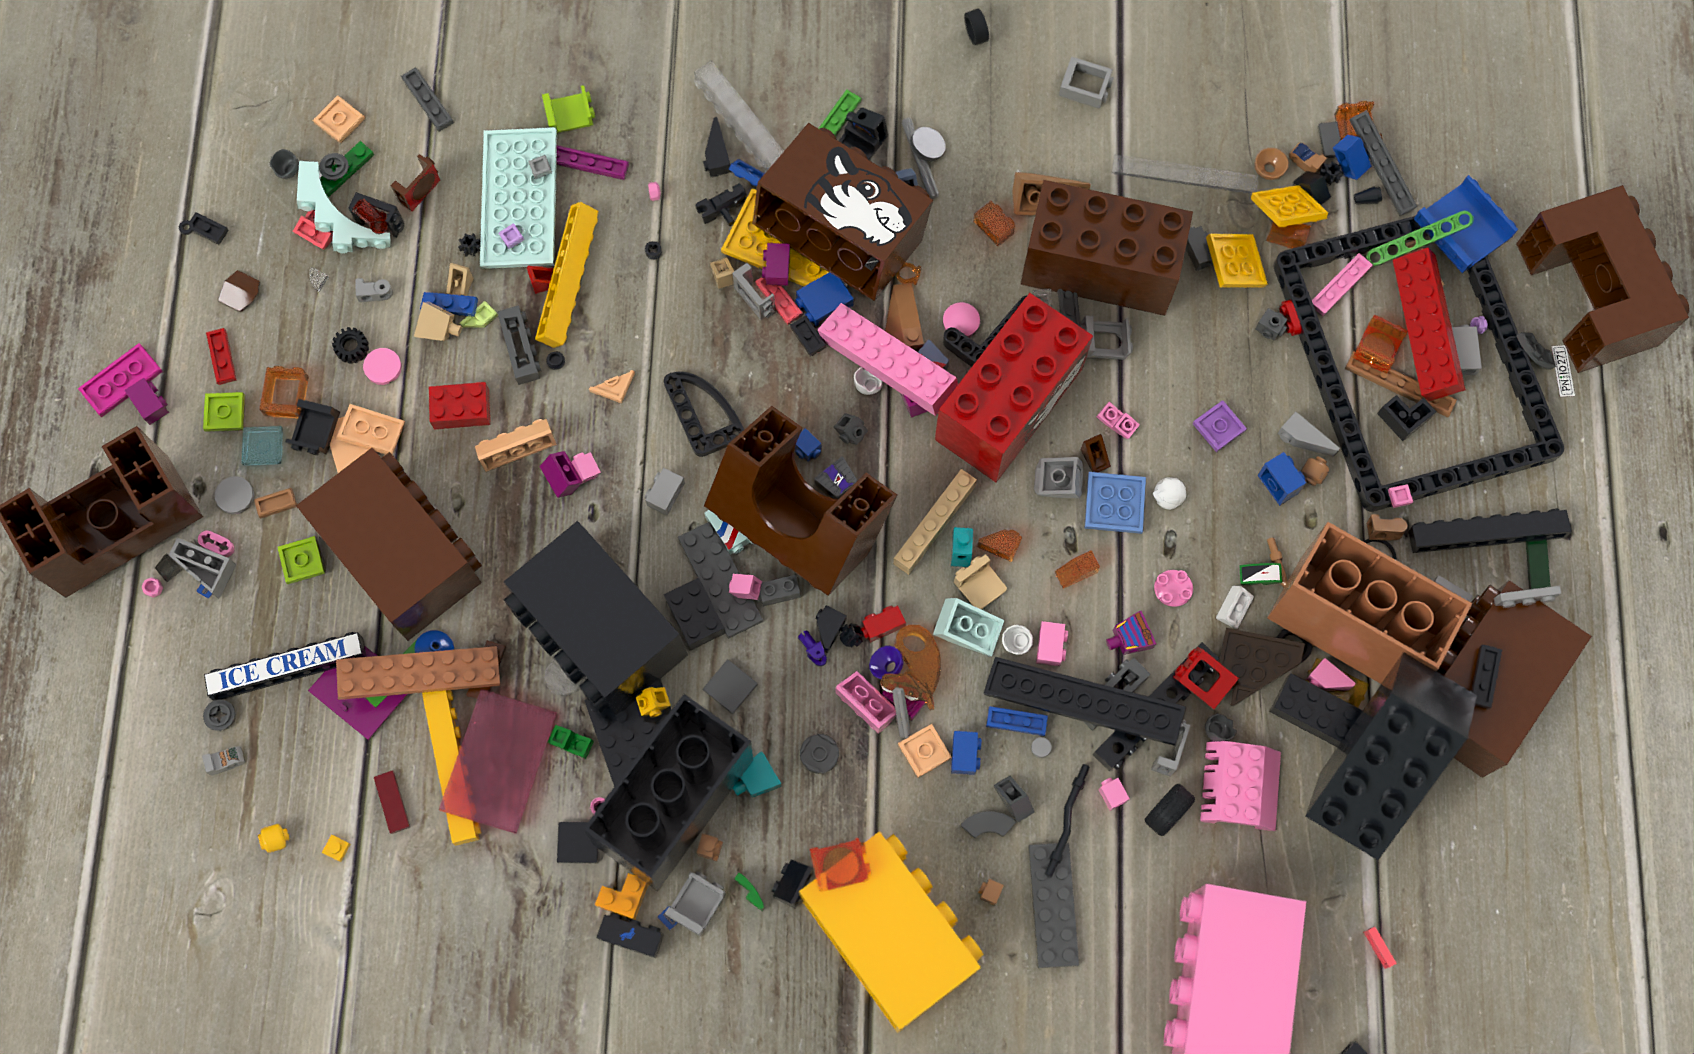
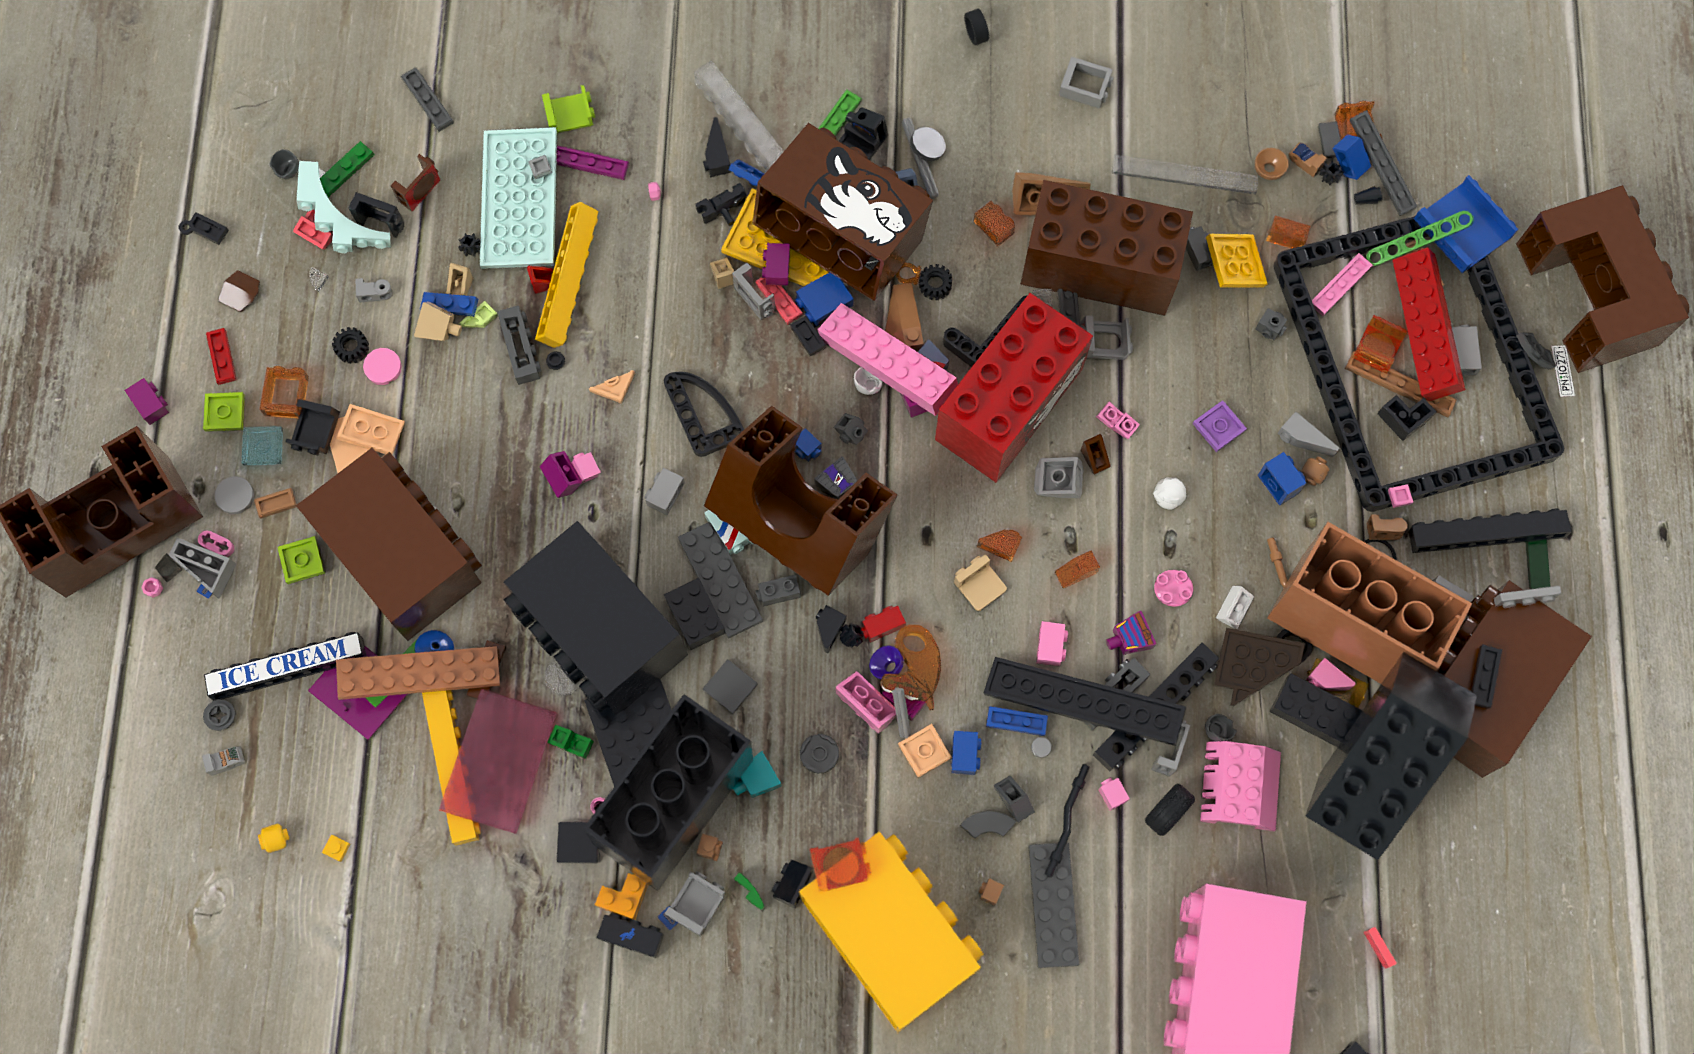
dark pink tile [78,343,163,418] -> none
light nougat tile [313,95,365,144] -> none
dark grey gear [319,153,349,181] -> none
clear red piece [352,198,388,234] -> none
dark red tile [374,770,410,834] -> none
red brick [429,382,491,430] -> none
light nougat slope [475,419,557,472] -> none
lavender tile [498,223,525,249] -> none
yellow brick [636,687,671,717] -> none
black bush [645,241,662,260] -> none
bright pink brick [729,574,762,600] -> none
dark purple piece [798,630,827,666] -> none
tan brick [893,469,977,575] -> none
light aqua slope [933,598,1004,656] -> none
bright pink dish [943,303,980,337] -> none
teal torso [951,527,973,567] -> none
white hair [1002,625,1033,655] -> none
medium blue plate [1084,472,1146,534] -> none
red window [1173,647,1239,709] -> none
slope [1239,563,1283,586] -> none
yellow plate [1251,185,1328,227] -> none
red plate [1279,300,1301,336] -> none
black slope [1293,171,1331,205] -> none
lavender plate [1470,316,1488,334] -> none
none -> black tyre [919,264,953,301]

